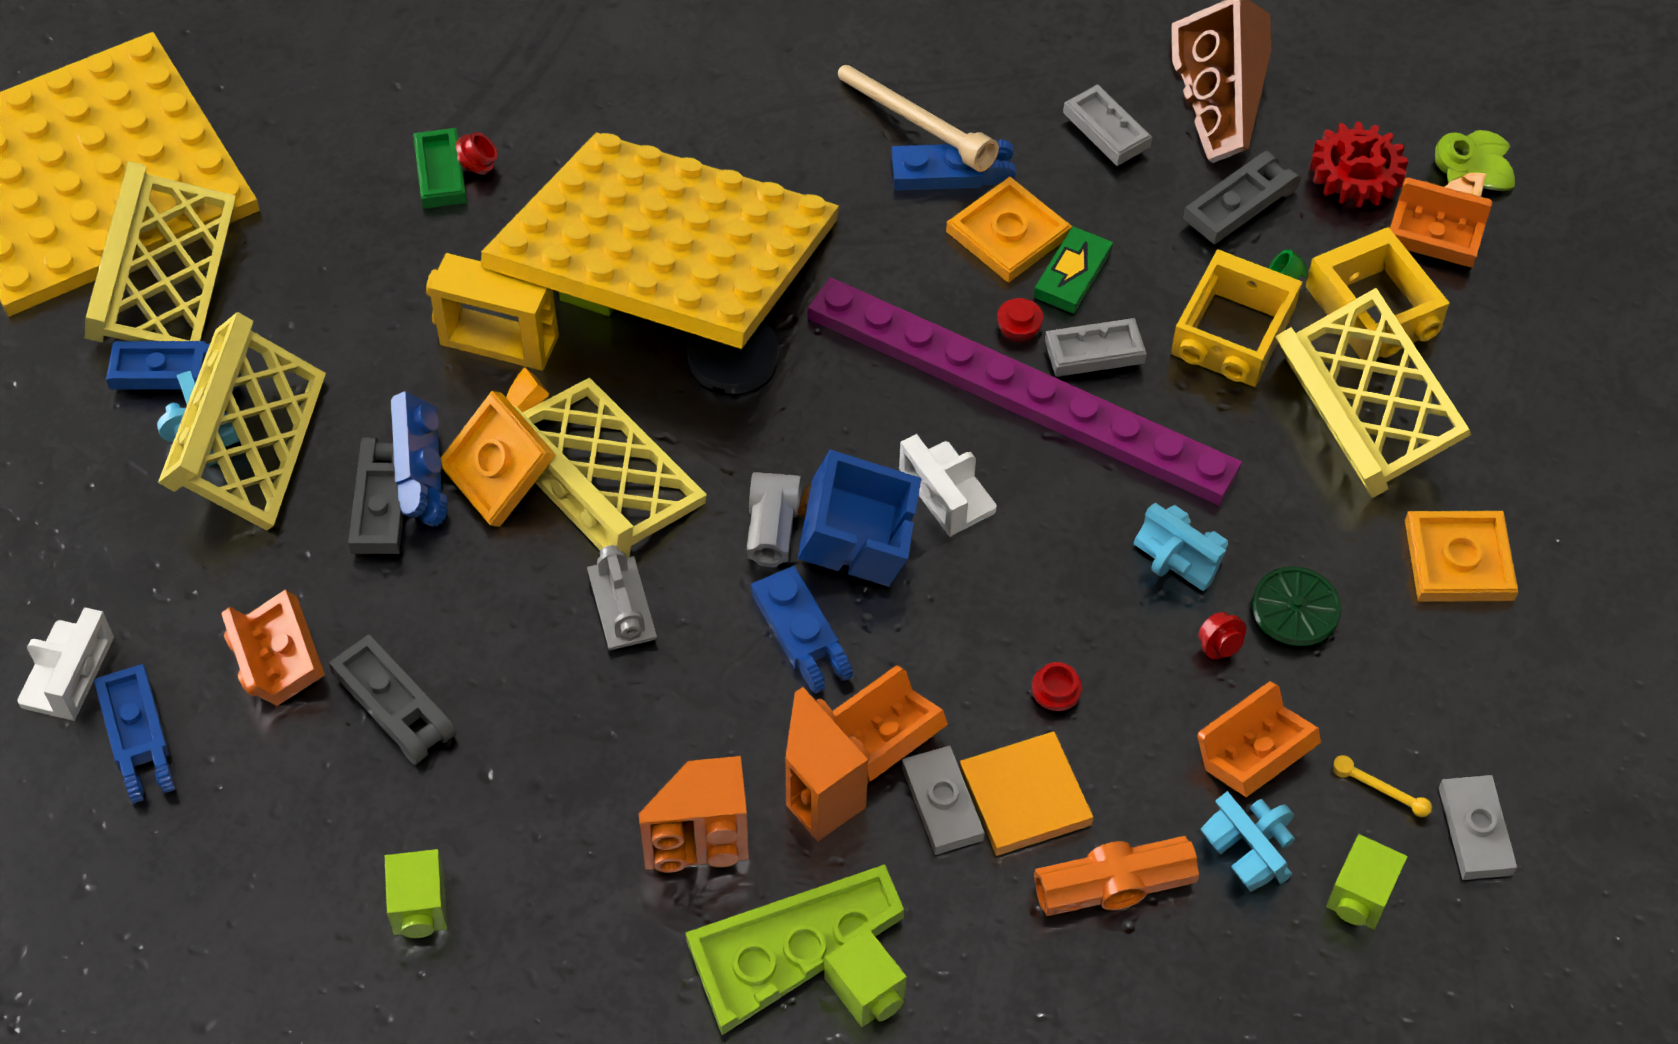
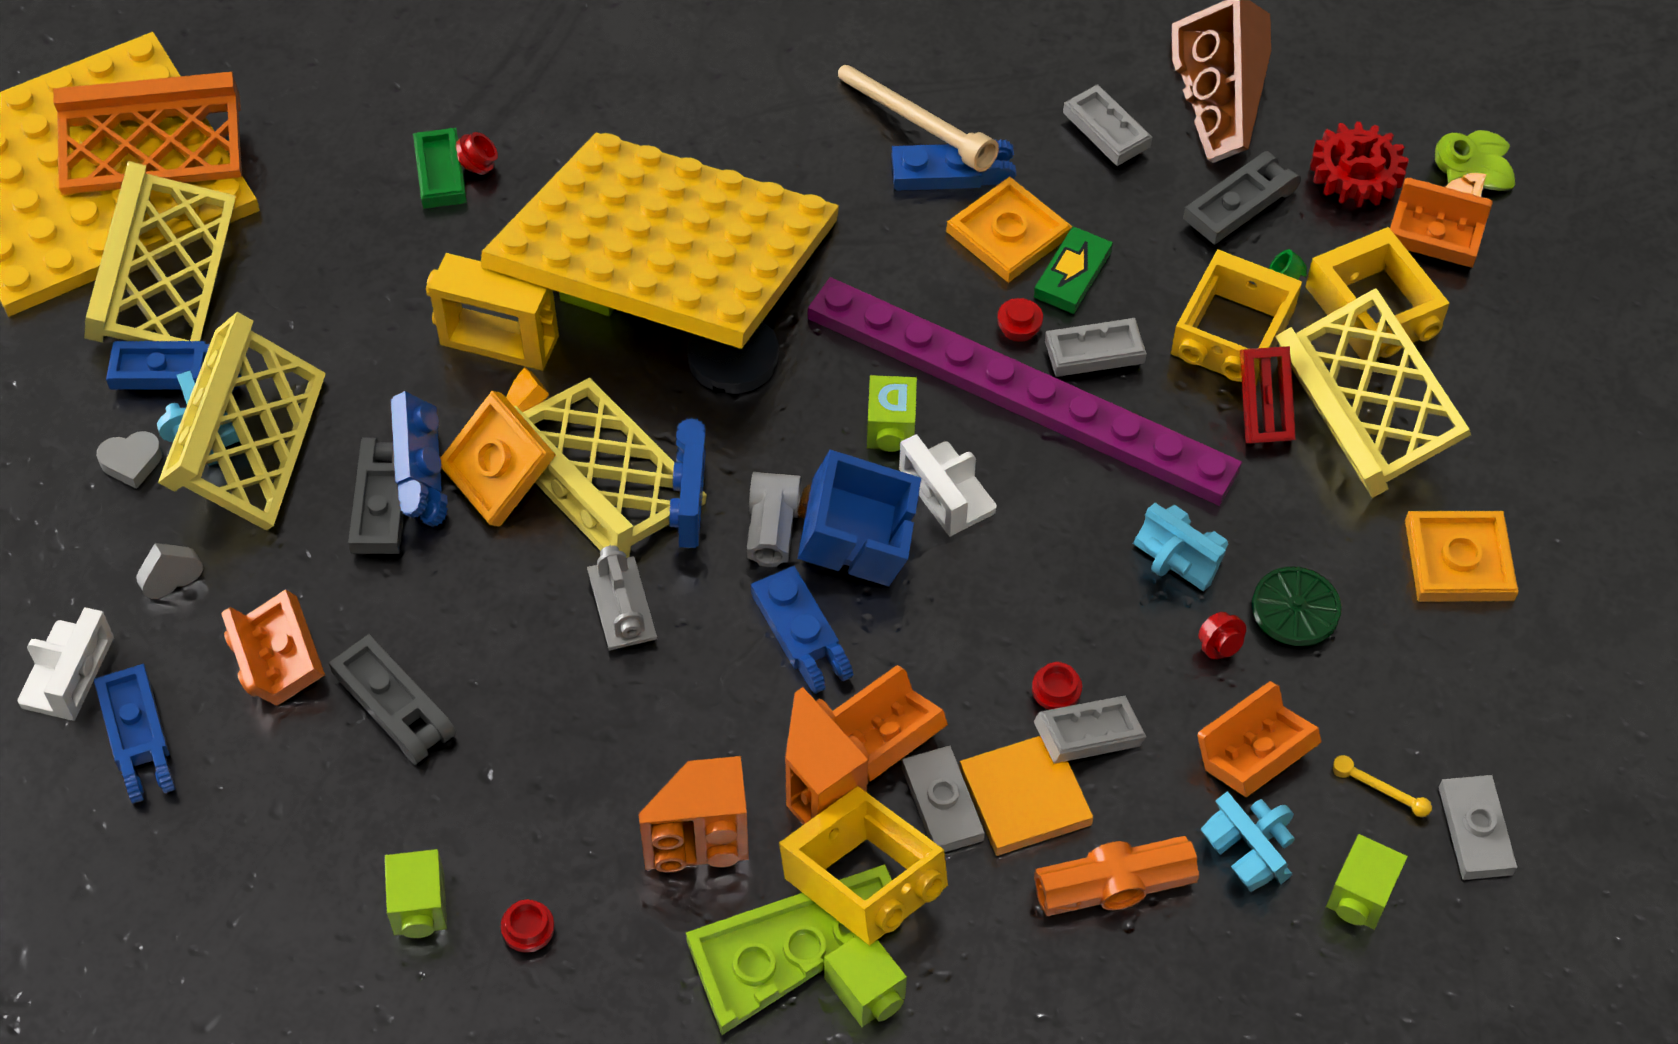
none -> orange fence [53,72,242,195]
none -> light grey tile [96,431,163,489]
none -> light grey tile [136,543,203,599]
none -> red plate [501,899,555,952]
none -> blue hinge [669,418,706,548]
none -> yellow window [779,786,948,946]
none -> lime brick [867,375,917,452]
none -> light grey plate [1033,696,1146,764]
none -> red tile [1240,346,1296,443]

